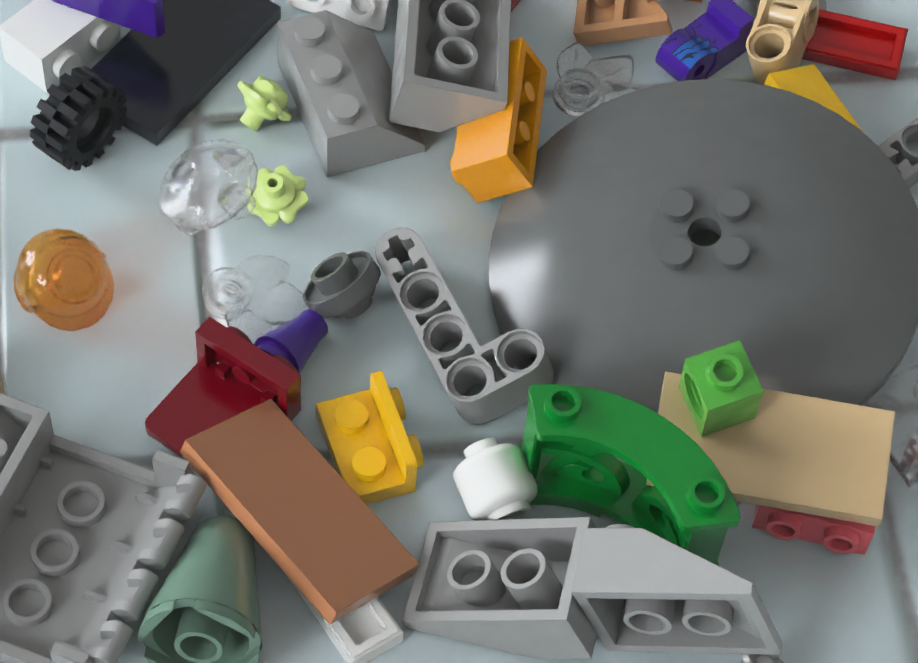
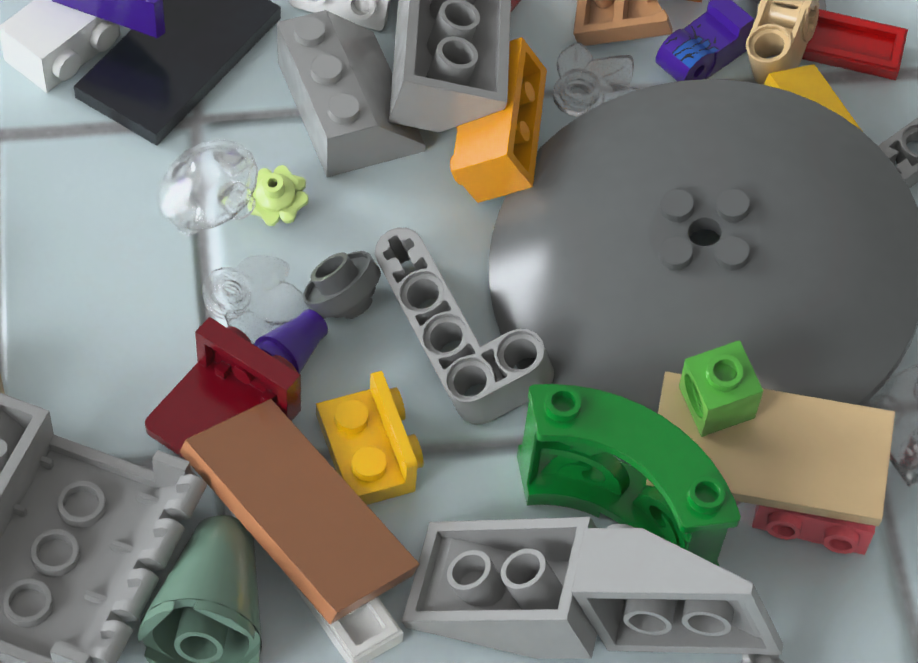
clear orange helmet [13,228,114,331] -> none
black tyre [30,67,127,171] -> none
yellowish green plant [237,75,292,132] -> none
white head [453,437,538,521] -> none

